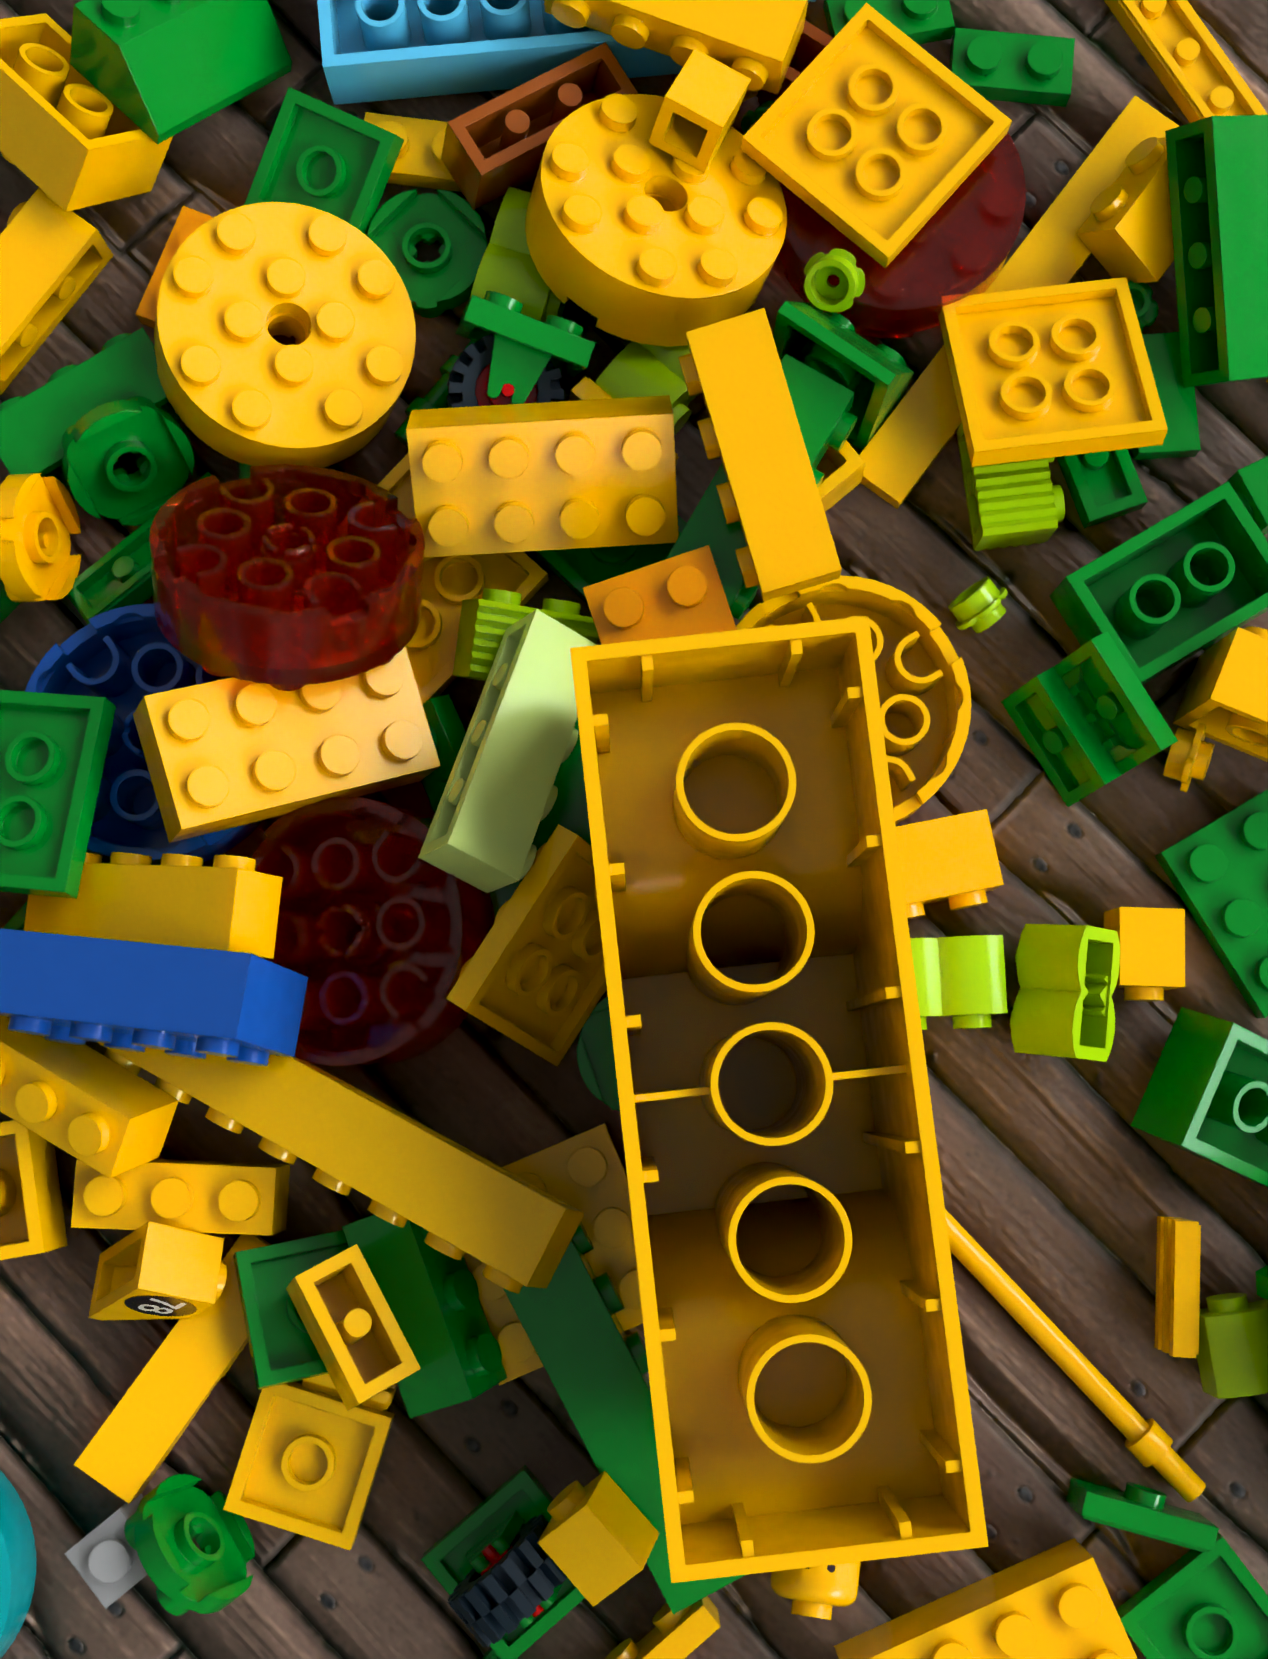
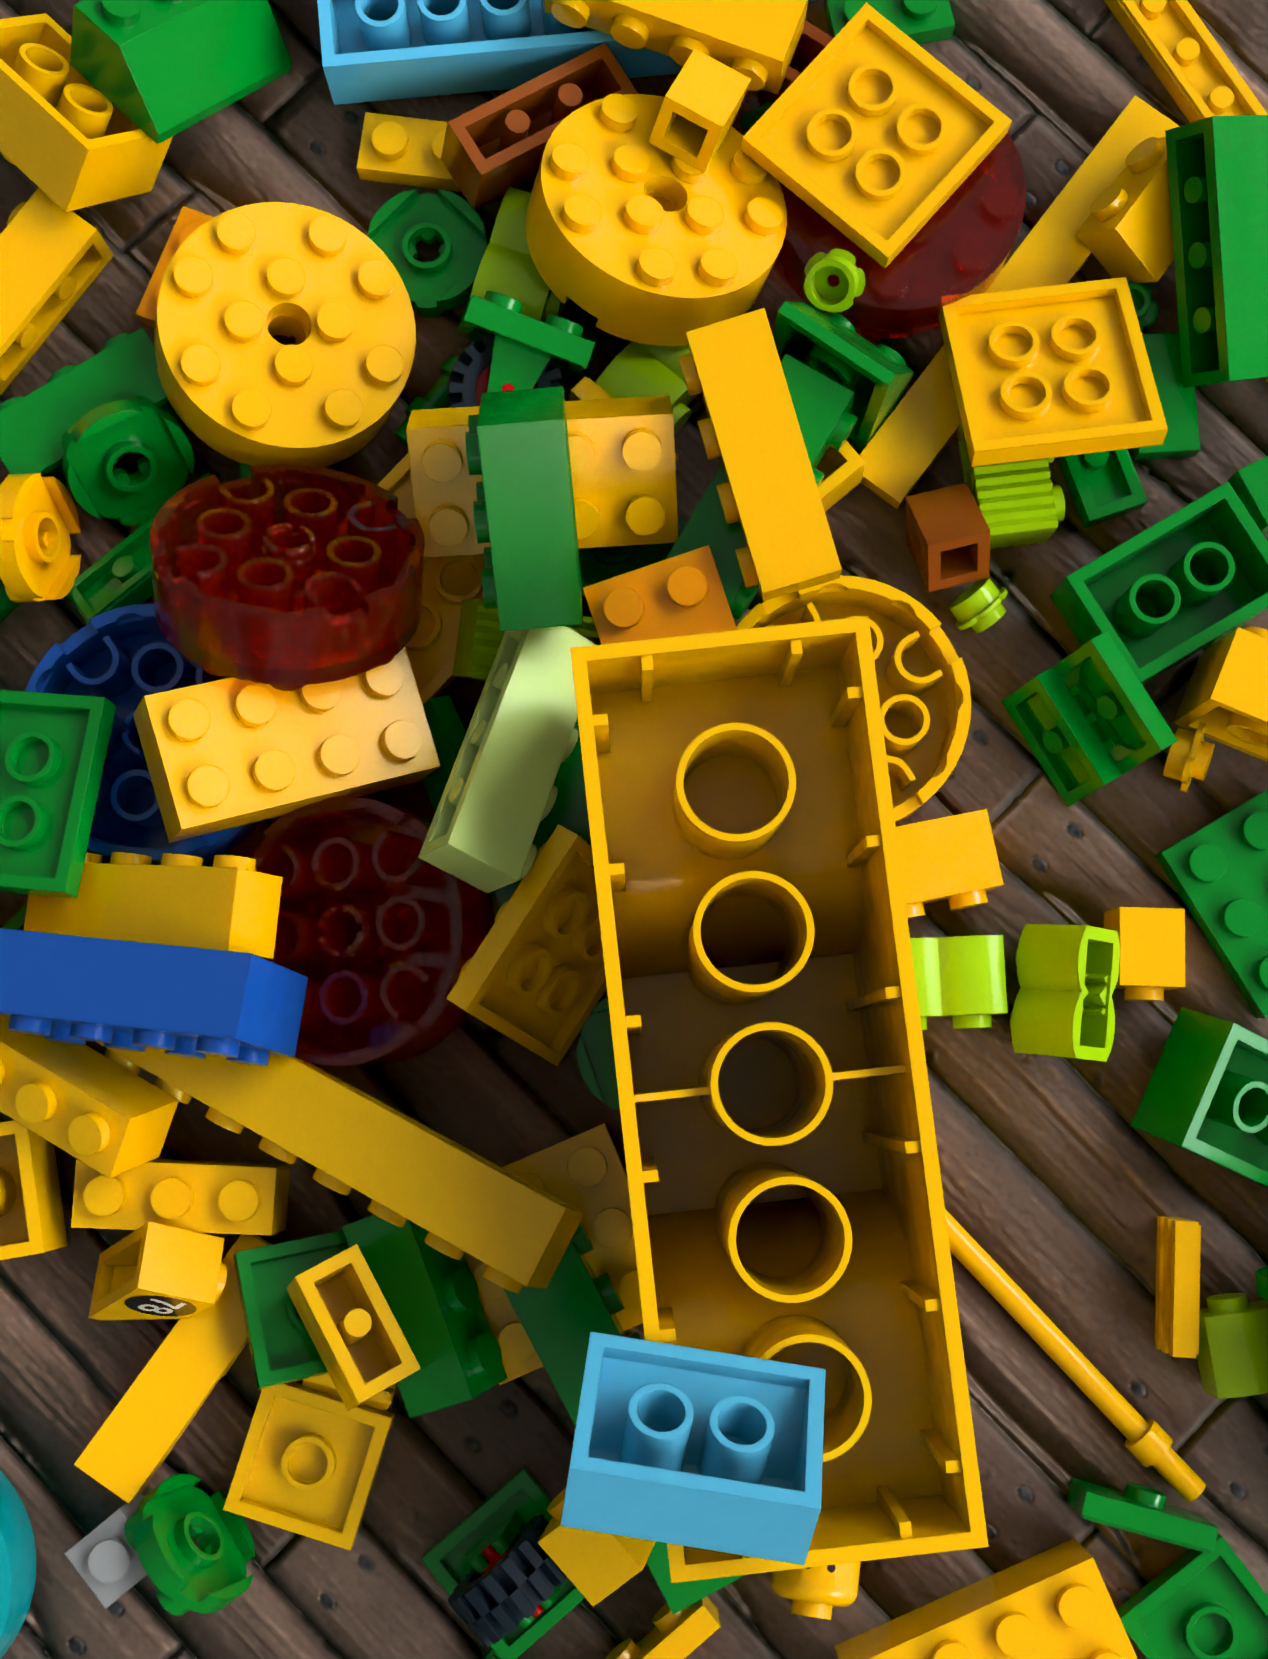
green plate [244,87,404,236] -> none
green plate [949,28,1075,107] -> none
none -> green brick [465,386,583,631]
none -> medium azure slope [560,1331,826,1565]
none -> dark orange brick [905,482,990,592]

